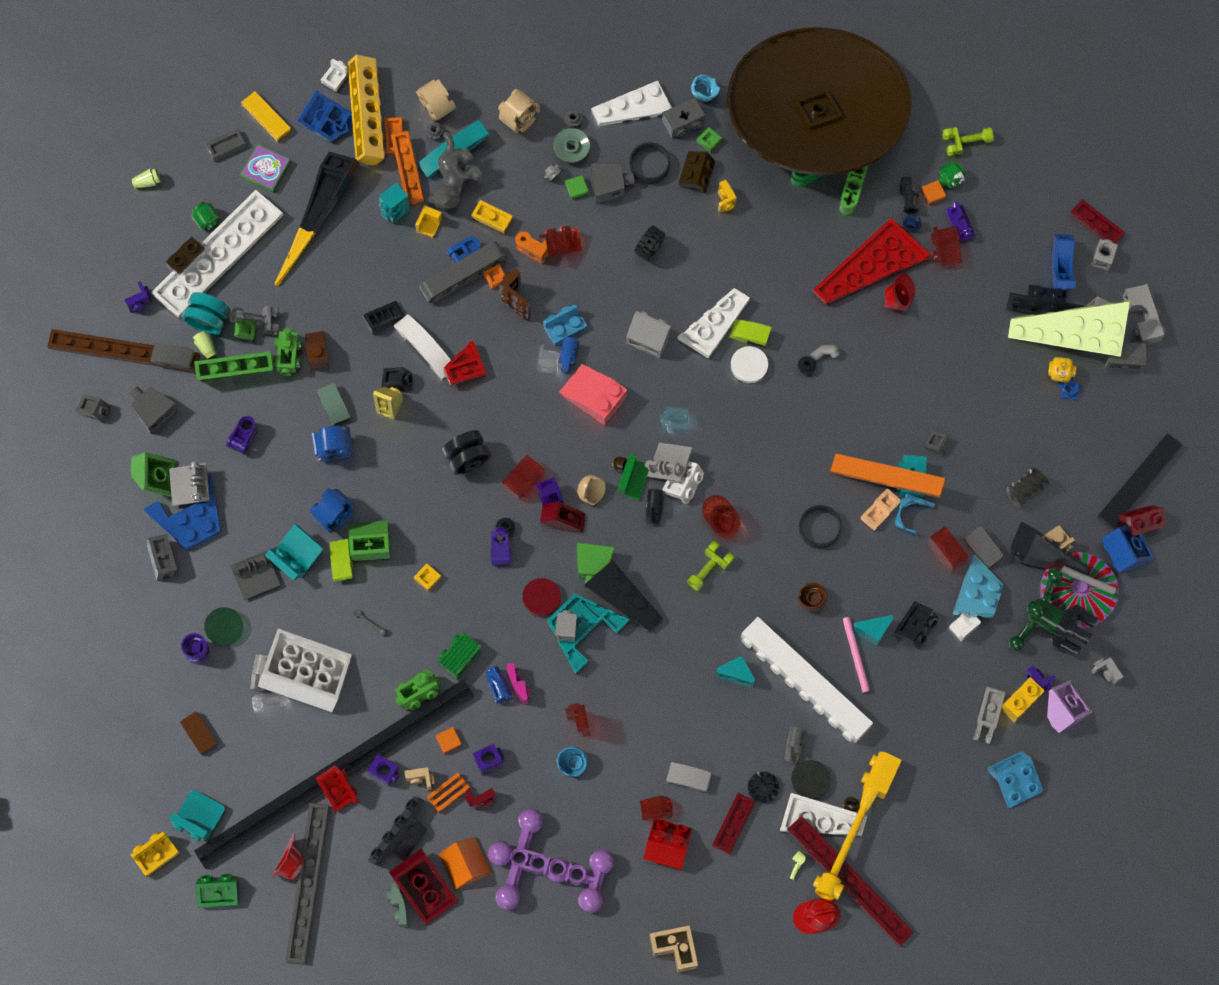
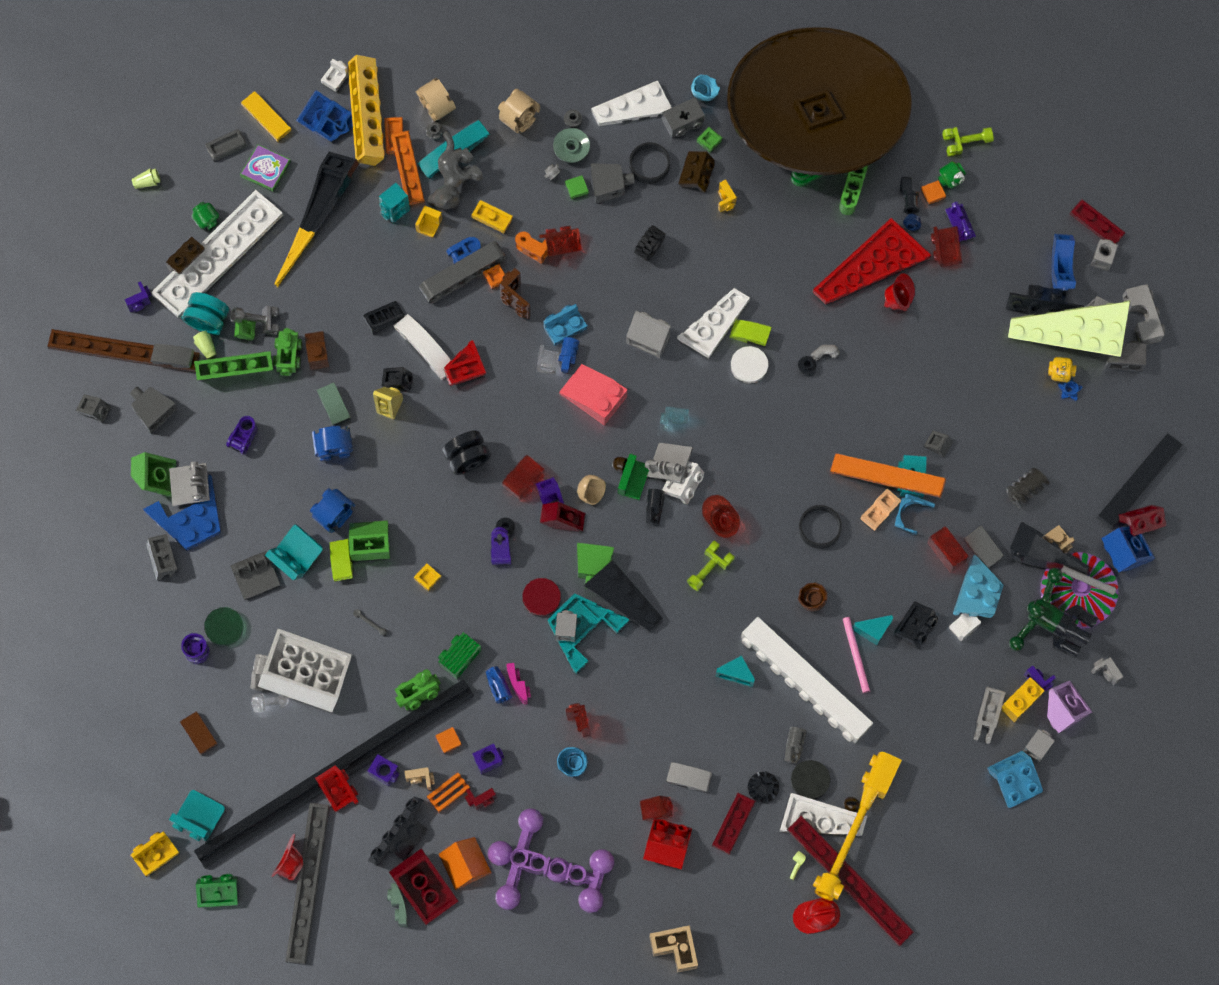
none -> light grey brick [1023,729,1055,763]

